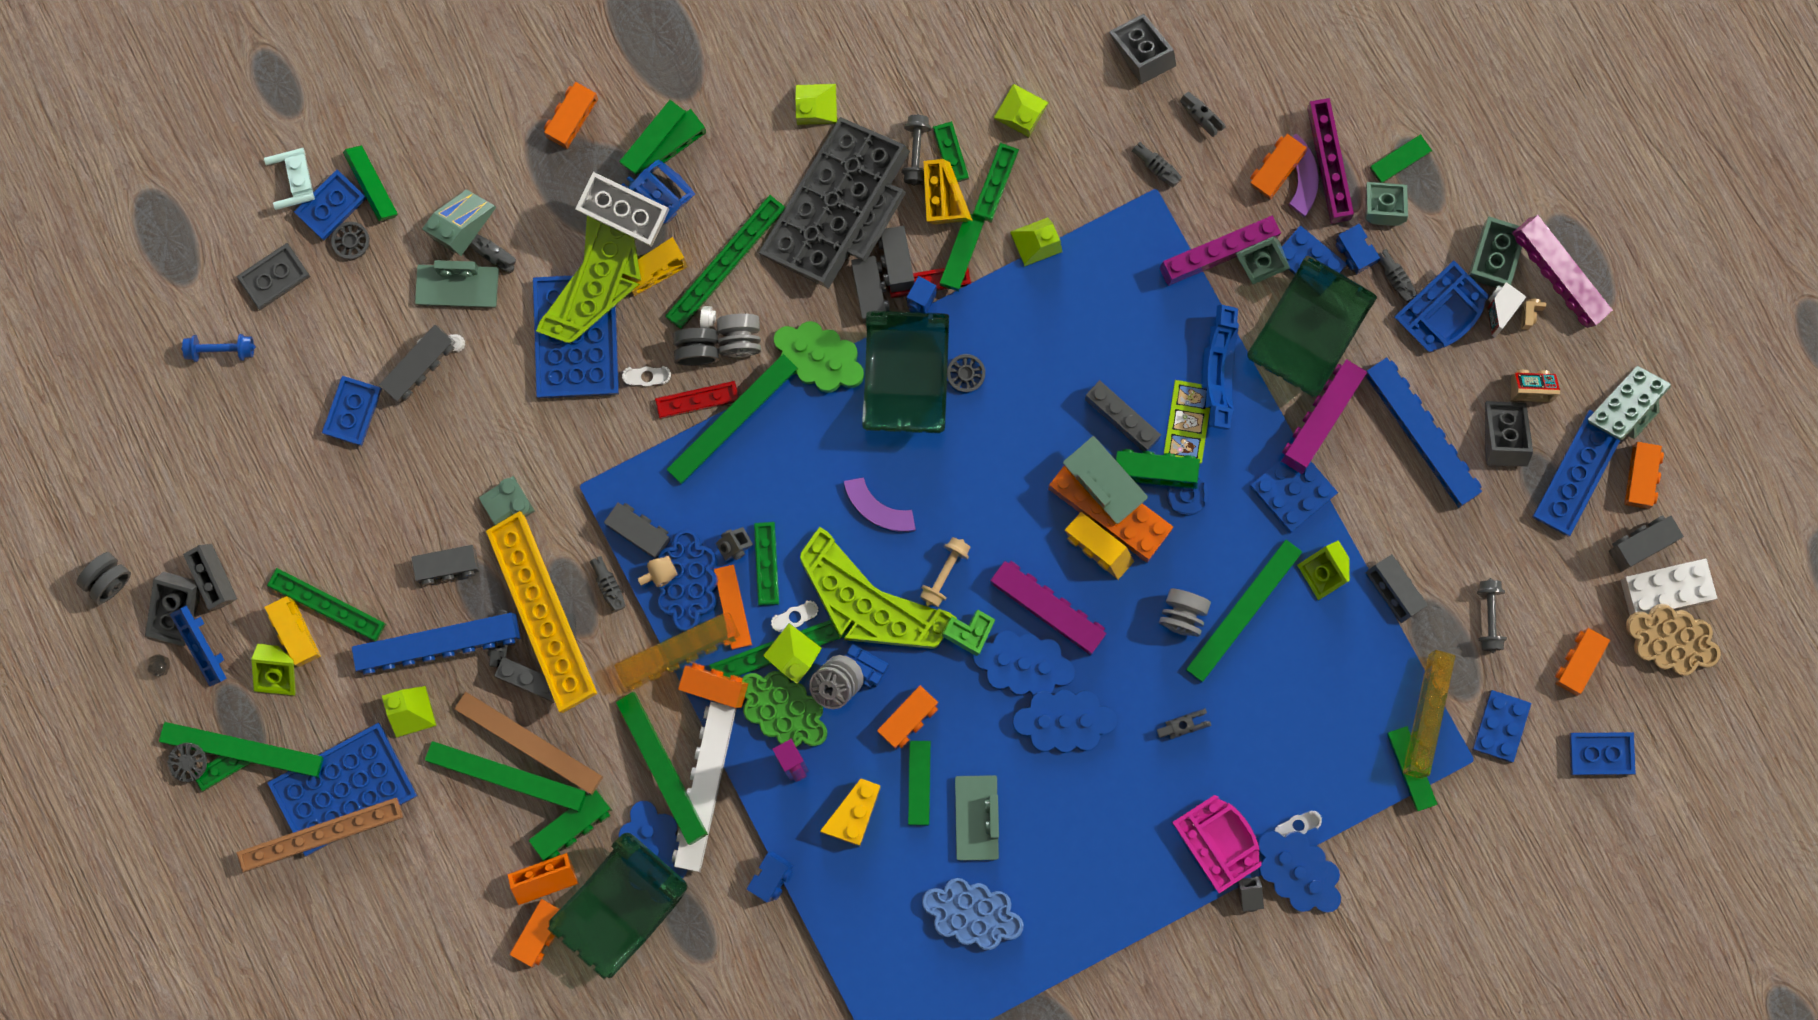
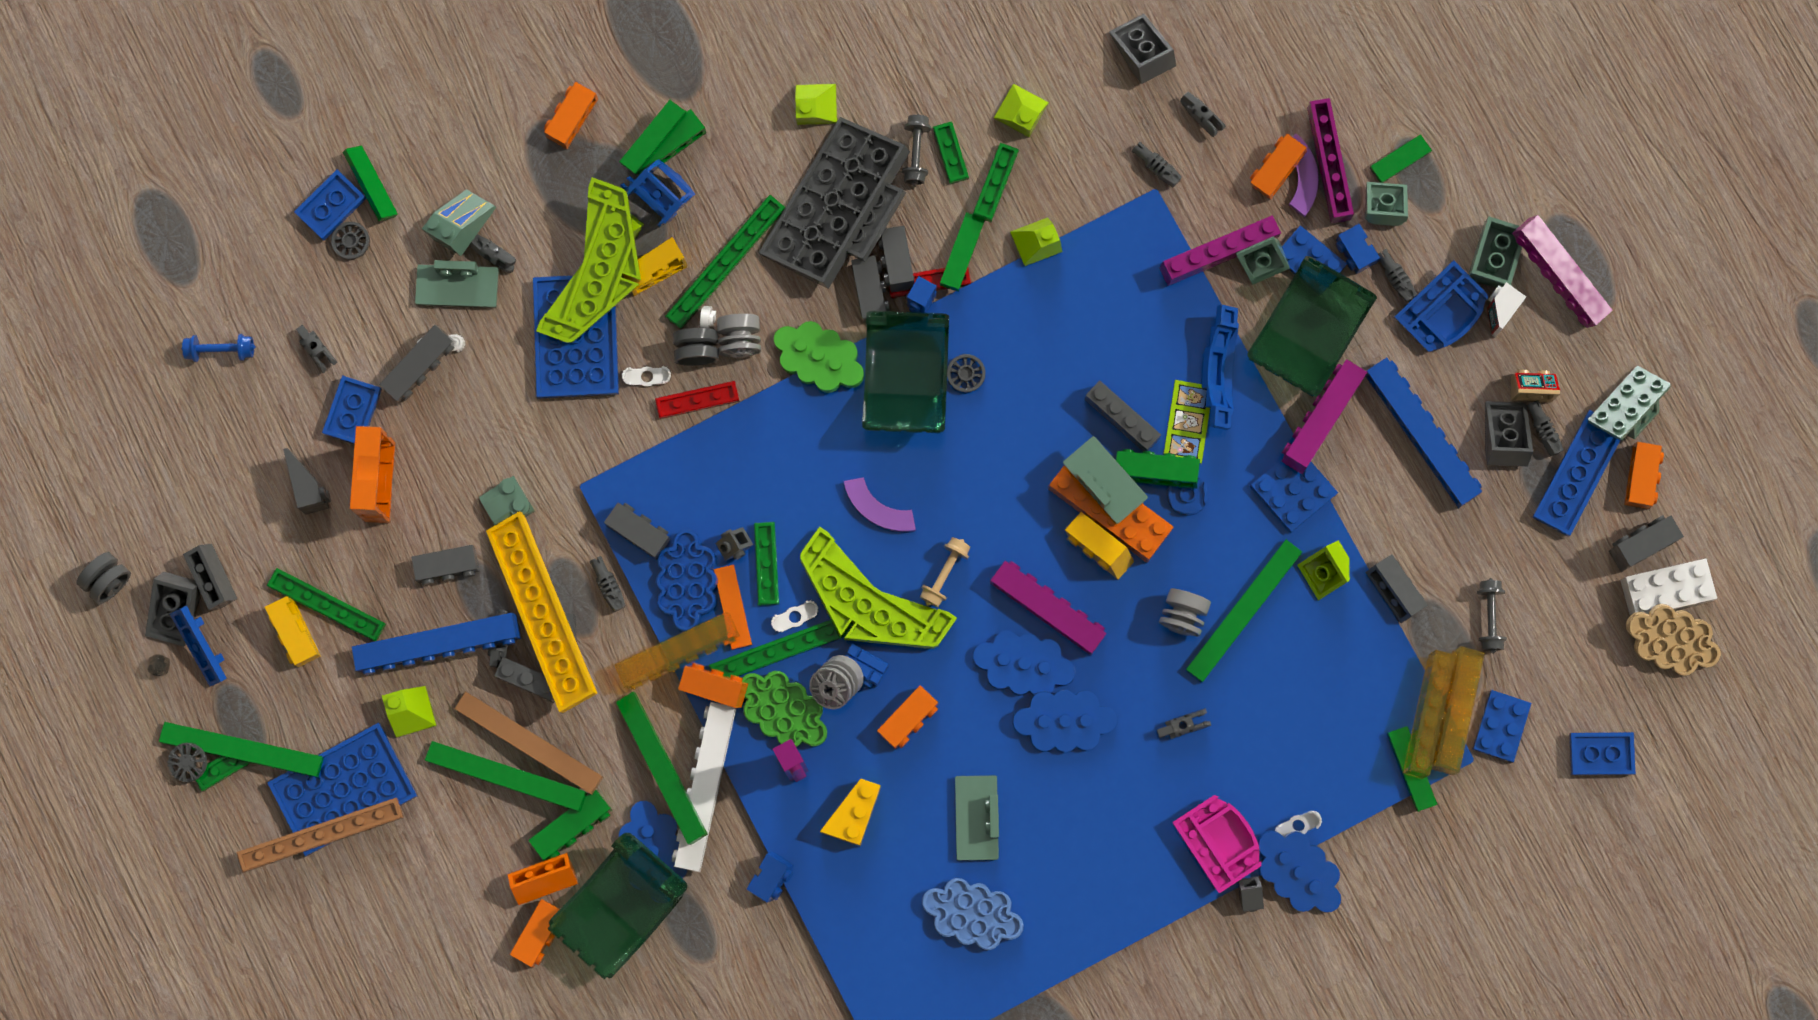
dark grey tile [236,243,311,310] -> none
lime slope [251,644,296,696] -> none
light aqua plate [264,148,315,210] -> none
white brick [576,172,669,247] -> none
tan piece [638,556,678,587] -> none
green tile [667,354,798,484] -> none
lime slope [763,623,822,684] -> none
green tile [908,741,931,825] -> none
yellow wedge [923,159,973,224] -> none
bright green plate [941,610,995,656] -> none
tan bracket [1521,299,1546,330] -> none
orange brick [1555,628,1610,696] -> none
none -> dark grey slope [283,448,331,515]
none -> dark grey hinge [296,325,337,373]
none -> orange tile [350,426,395,523]
none -> clear yellow brick [1428,646,1485,775]
none -> dark grey hinge [1527,400,1563,456]

